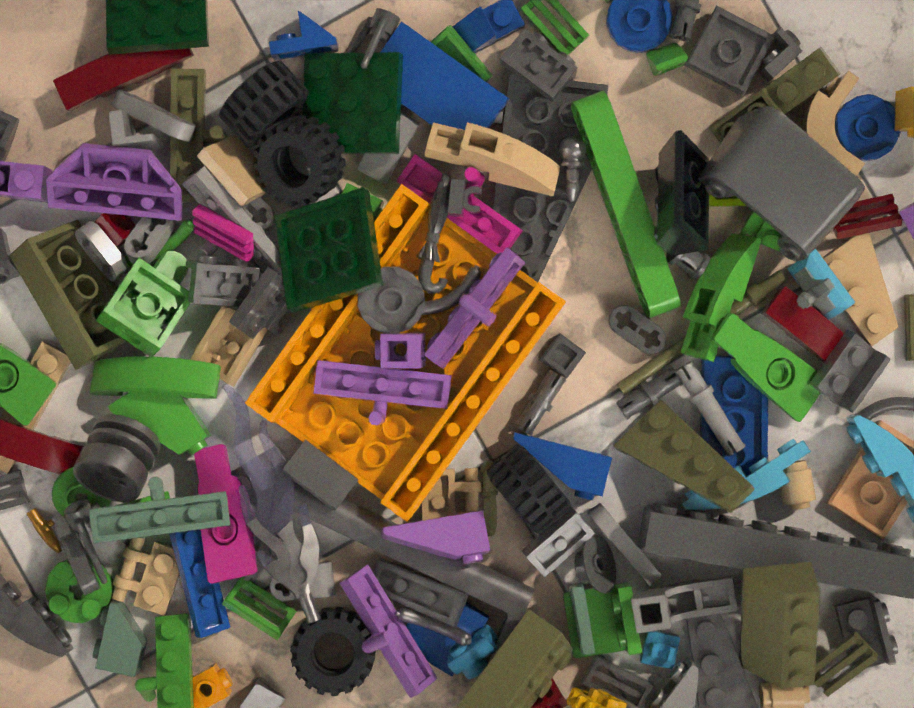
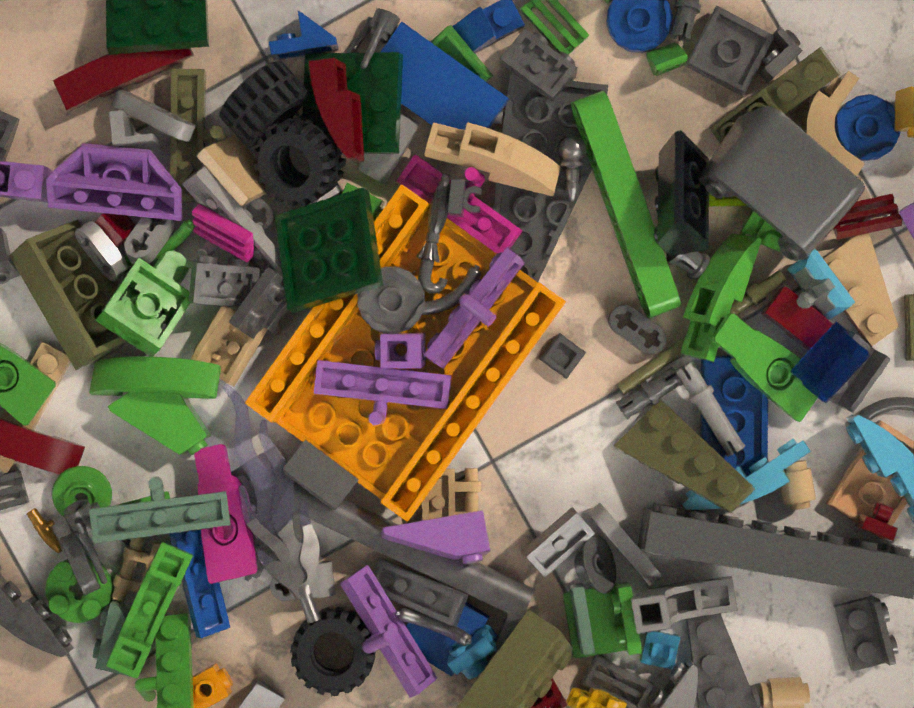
flat silver wheel [73,414,161,503] -> none
bright green tile [222,577,297,641] -> none
olive piece [481,460,498,537] -> none
black tyre [486,444,572,535] -> none
blue slope [512,432,612,500] -> none
flat silver pin [513,369,567,436] -> none
olive slope [740,561,820,688] -> none
olive tile [814,631,878,697] -> none
none -> bright green slope [106,542,193,679]
none -> dark red slope [309,58,364,163]
none -> clear blue panel [790,321,870,403]
none -> dark red tile [855,502,898,541]

